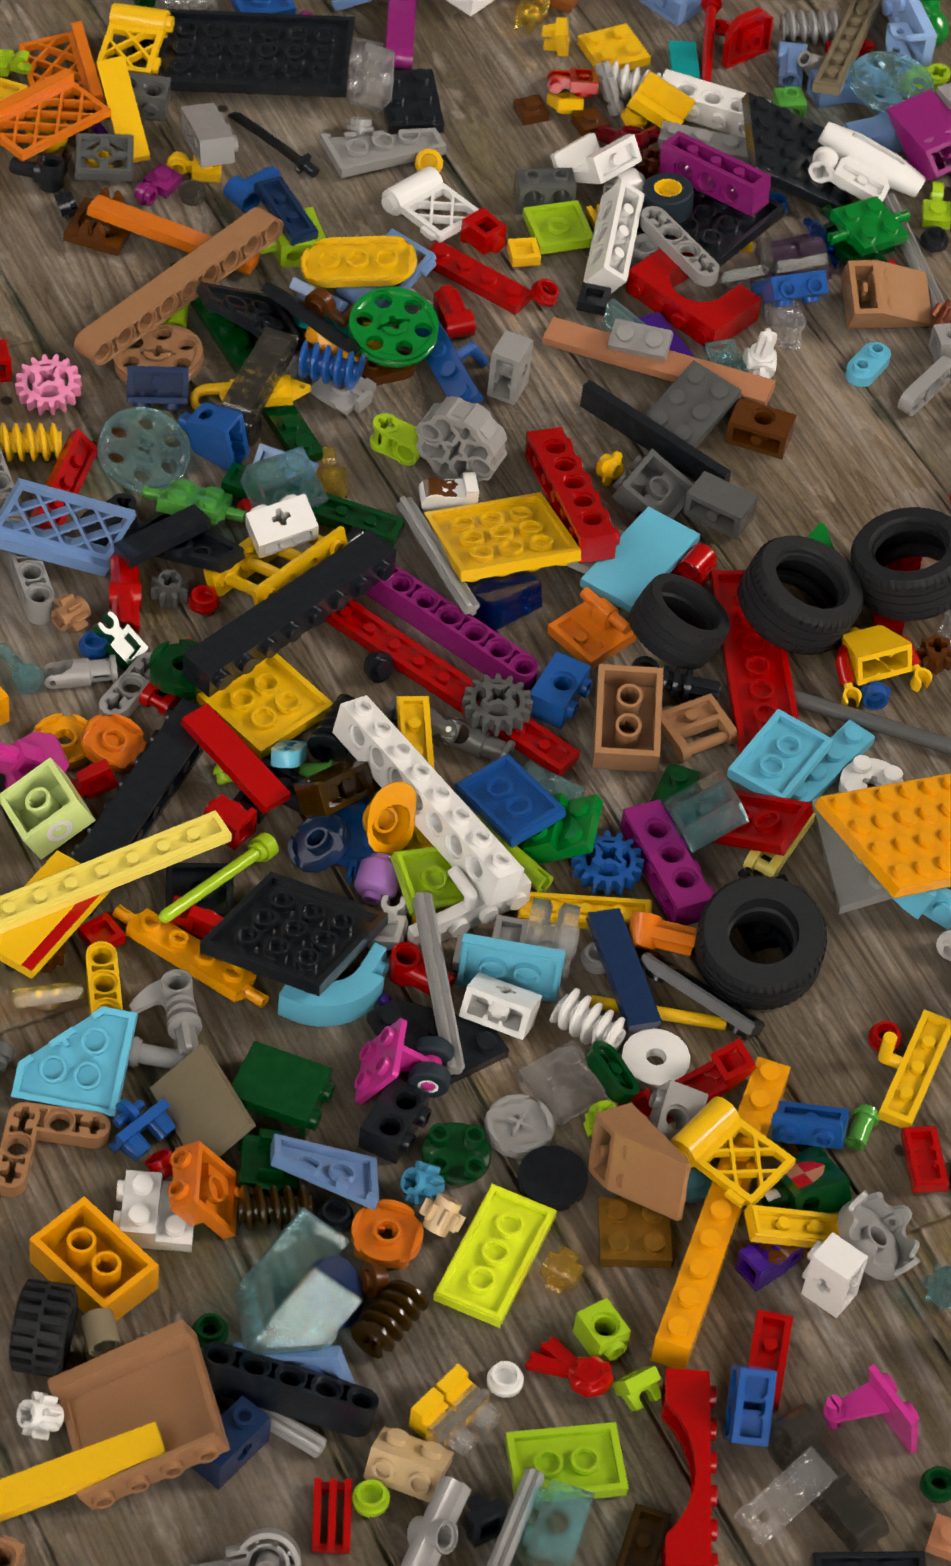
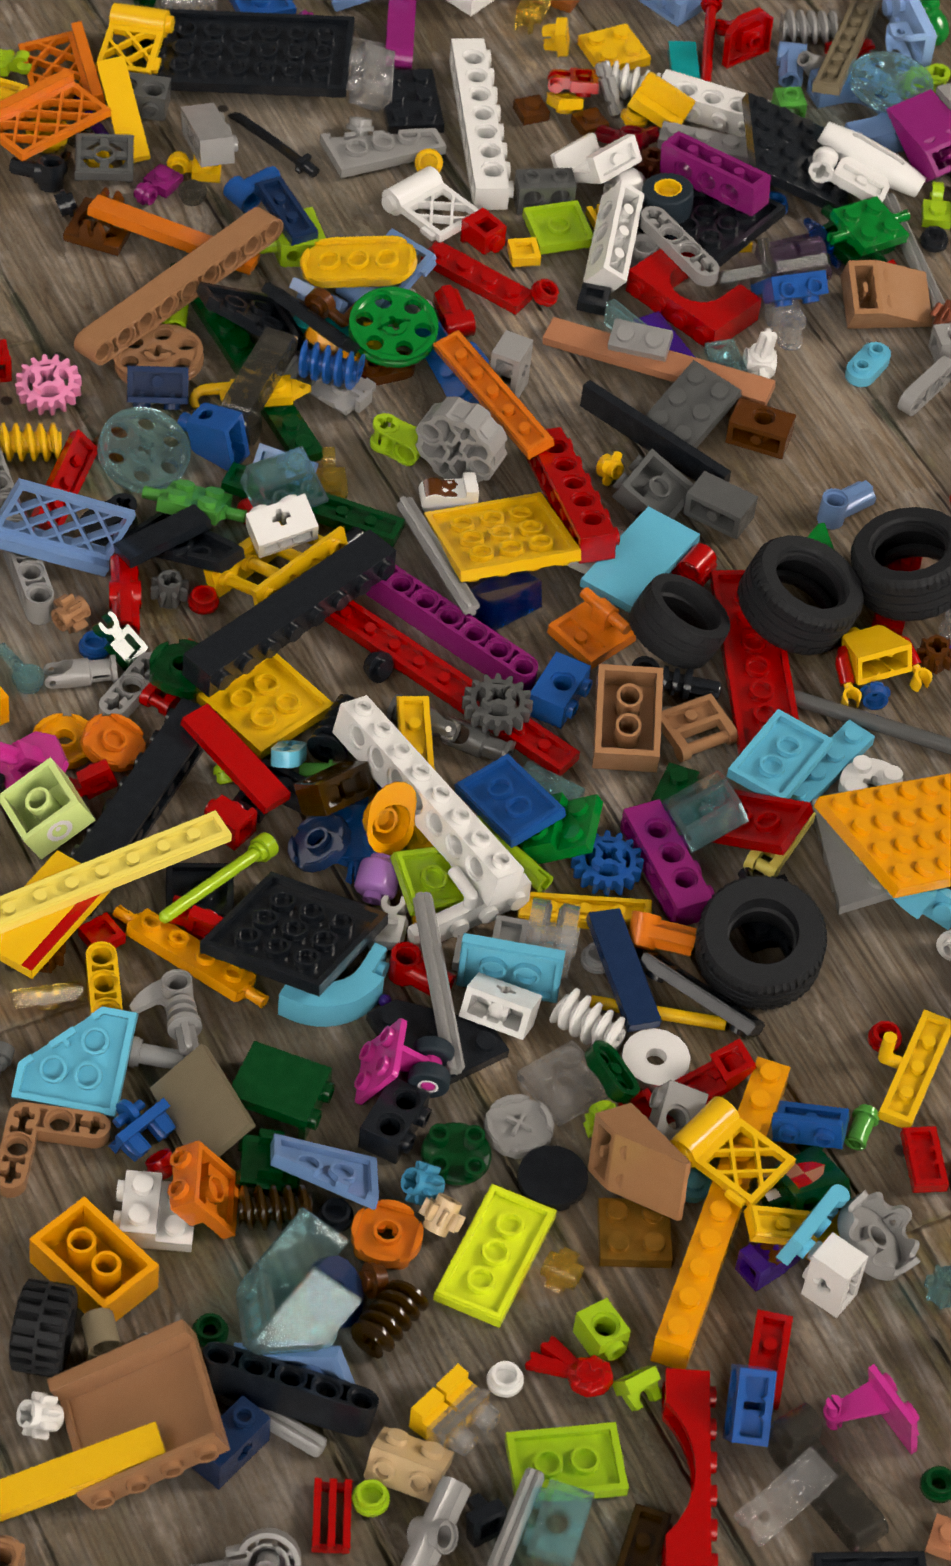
none -> orange tile [433,330,554,460]
none -> white brick [449,38,514,210]
none -> medium azure plate [776,1184,850,1266]
none -> medium blue piece [817,480,876,529]

